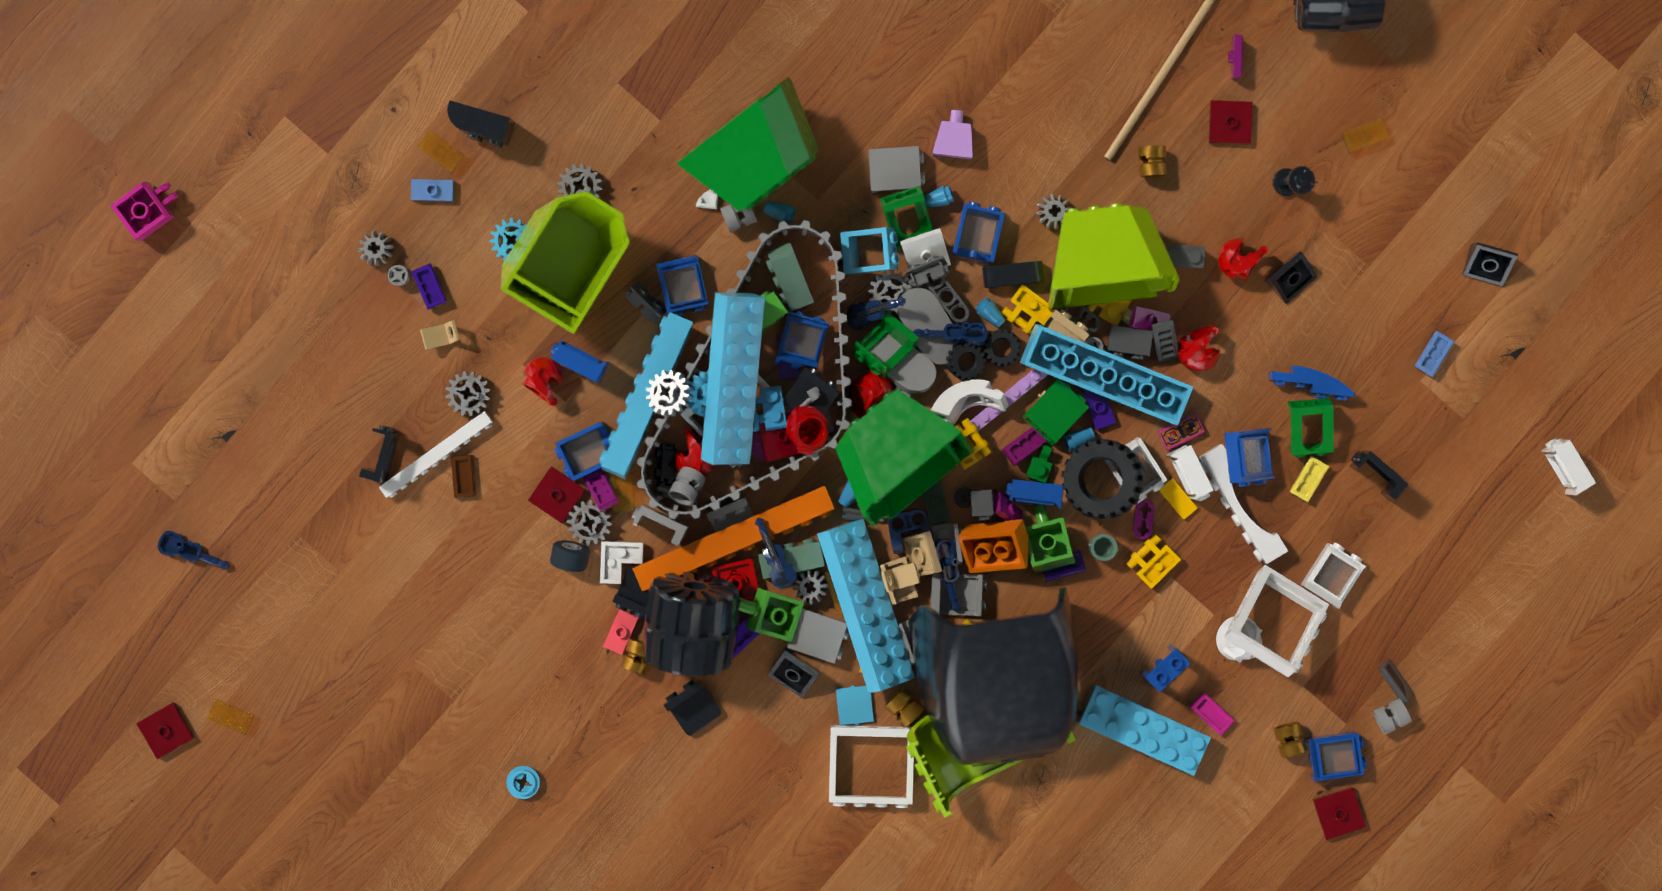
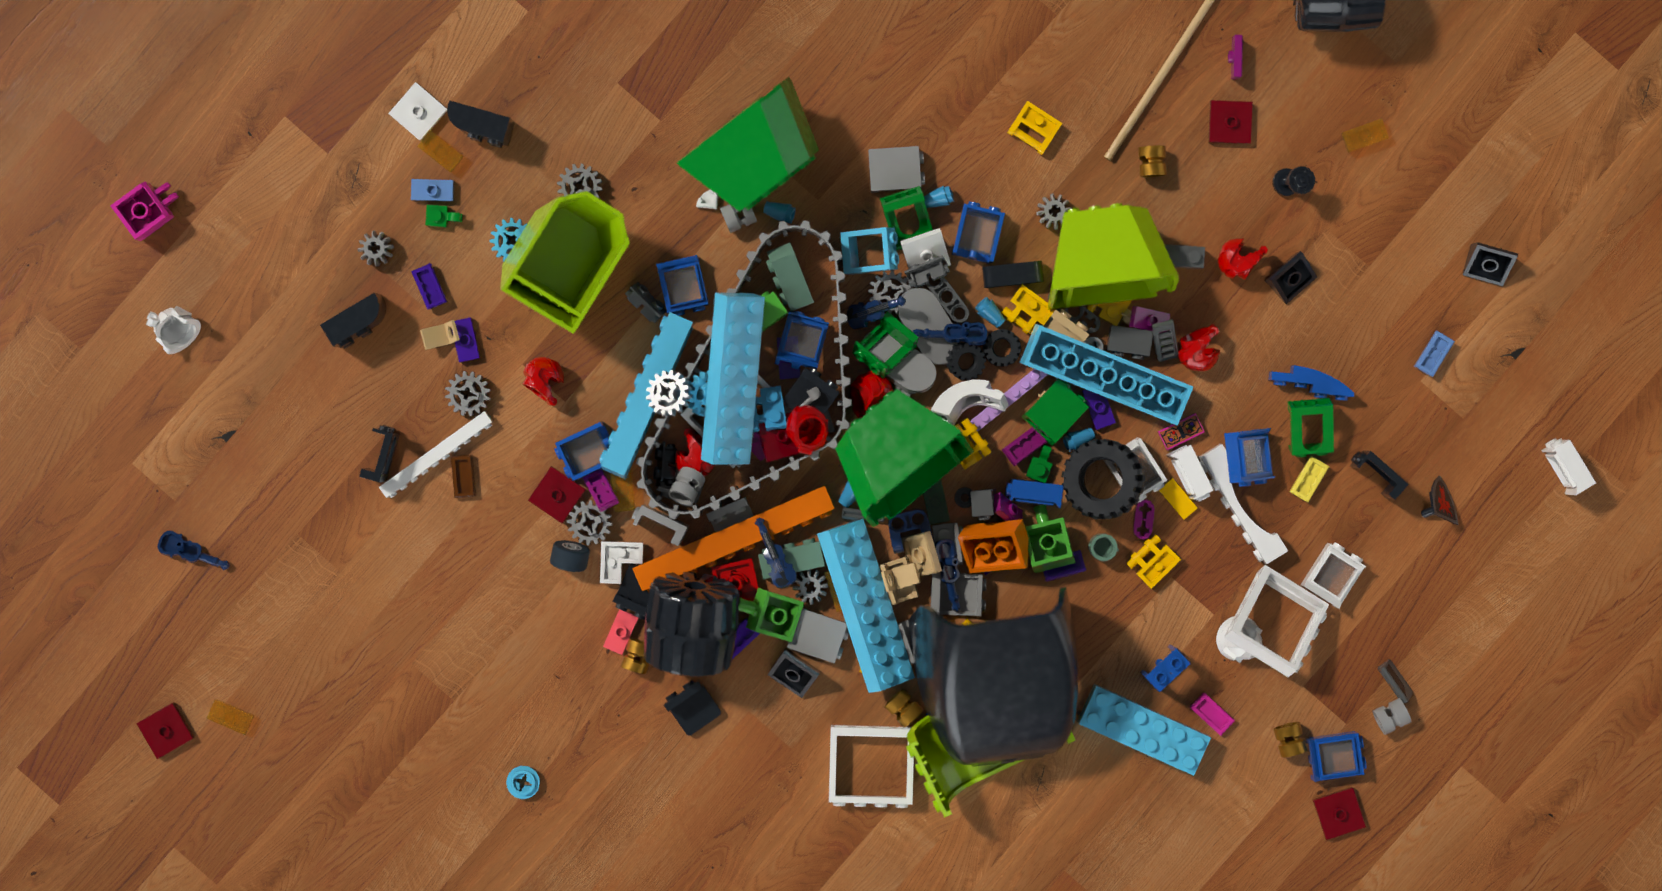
light grey wheel [388,265,411,286] -> none
blue window [550,340,610,383] -> none
medium azure piece [836,685,874,725] -> none
lavender torso [932,110,973,160] -> none
none -> white helmet [146,306,201,354]
none -> black brick [320,293,386,349]
none -> white plate [388,82,447,141]
none -> green plate [425,205,463,227]
none -> dark purple plate [452,317,480,362]
none -> yellow plate [1007,101,1062,155]
none -> shield [1421,475,1459,525]

